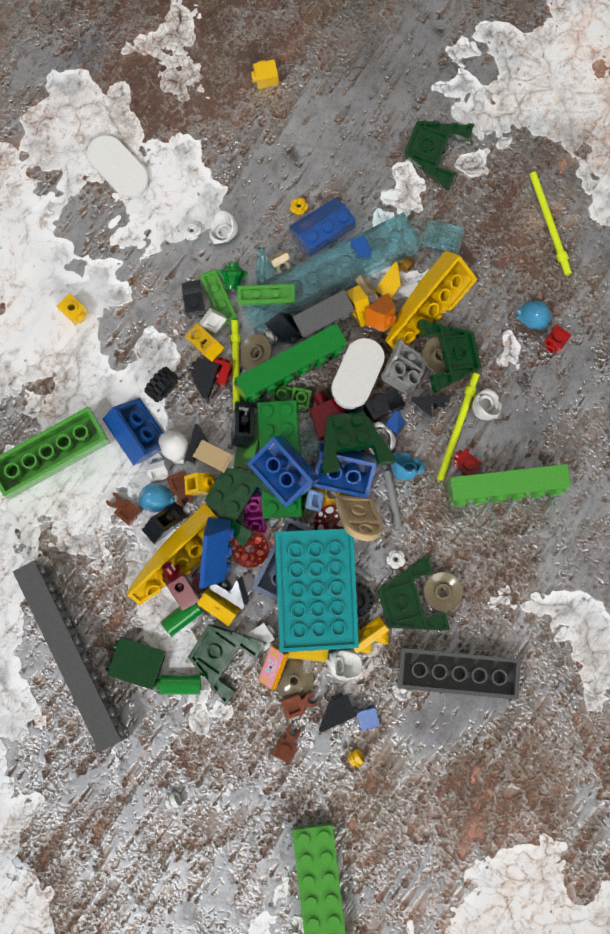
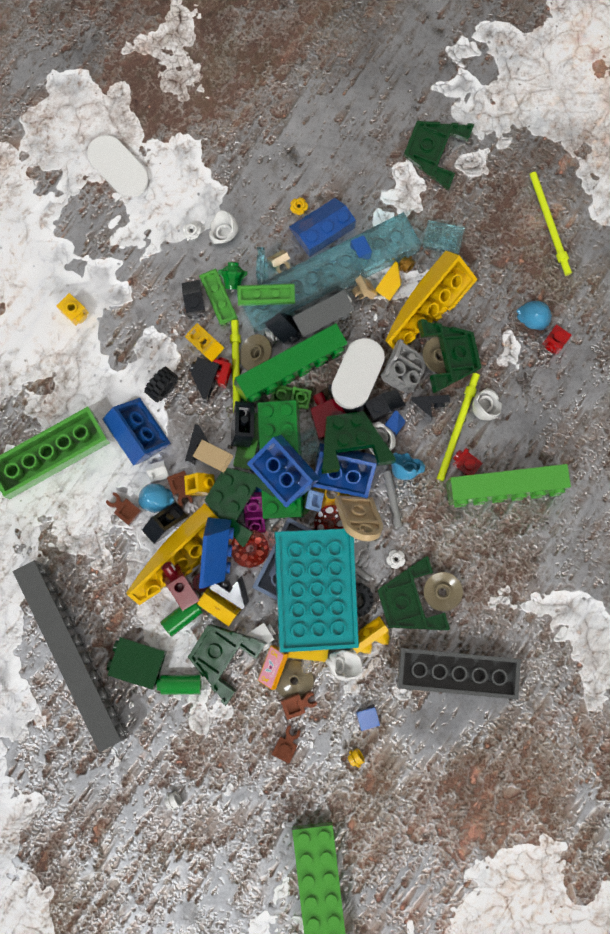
white hair [159,430,189,464] -> none
white tile [199,308,227,333] -> none
yellow brick [251,59,279,89] -> none
black slope [319,692,357,733] -> none
yellow piece [346,285,379,328] -> none
orange slope [365,293,396,332] -> none

